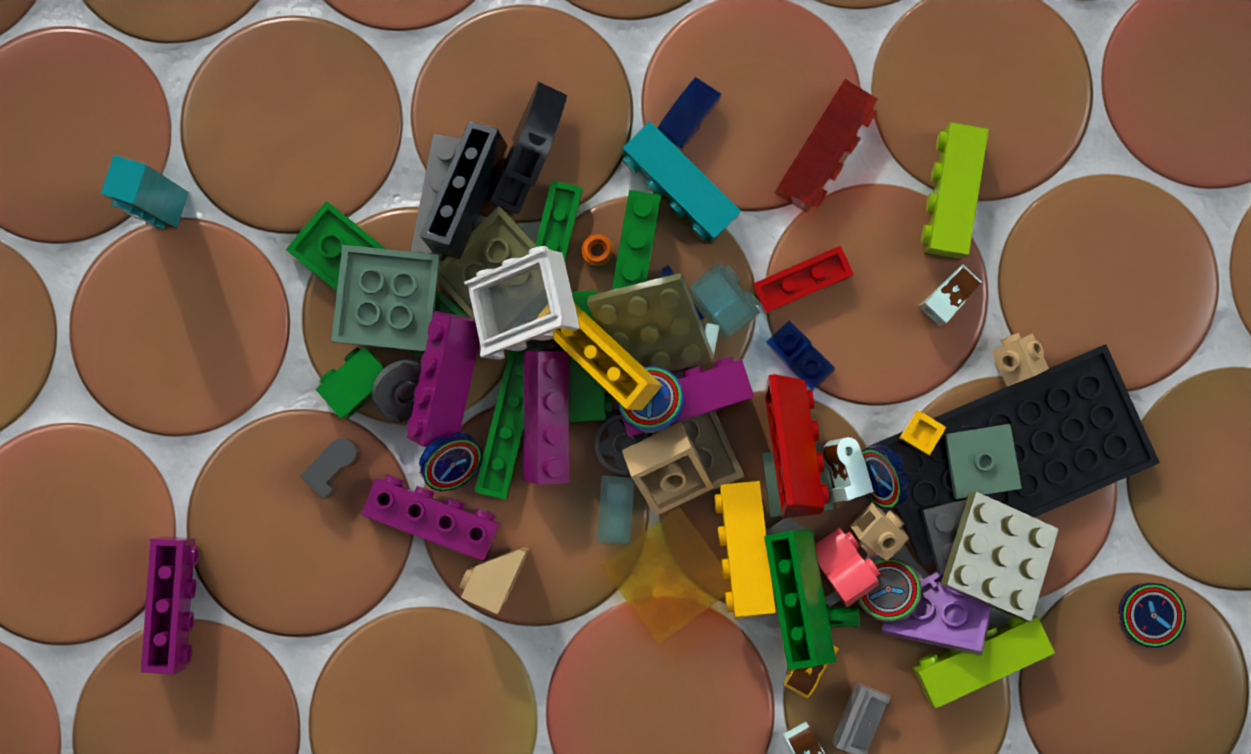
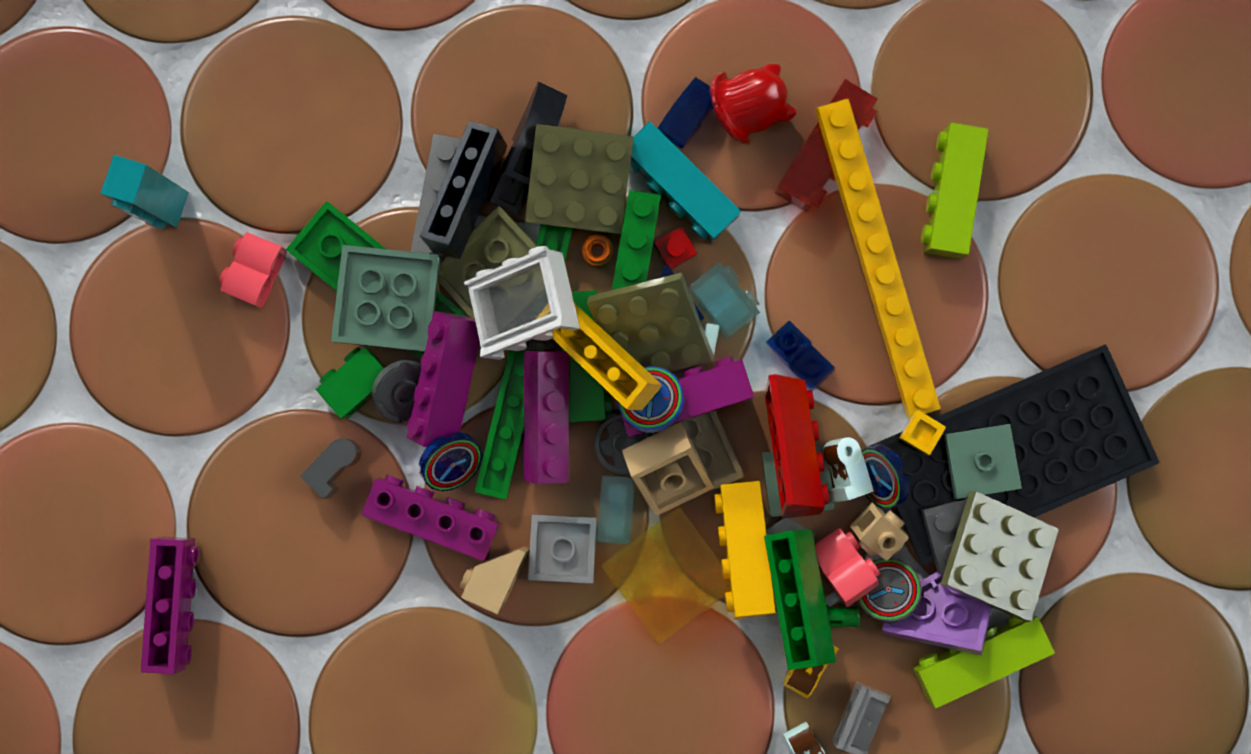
red plate [752,246,854,314] -> none
leg [918,264,982,326] -> none
tan brick [991,332,1049,387] -> none
tile [1118,582,1186,648] -> none
none -> coral brick [219,232,287,309]
none -> olive plate [525,124,634,234]
none -> light grey plate [528,514,597,584]
none -> red plate [654,226,697,271]
none -> red hair [709,64,797,144]
none -> yellow plate [815,99,941,419]

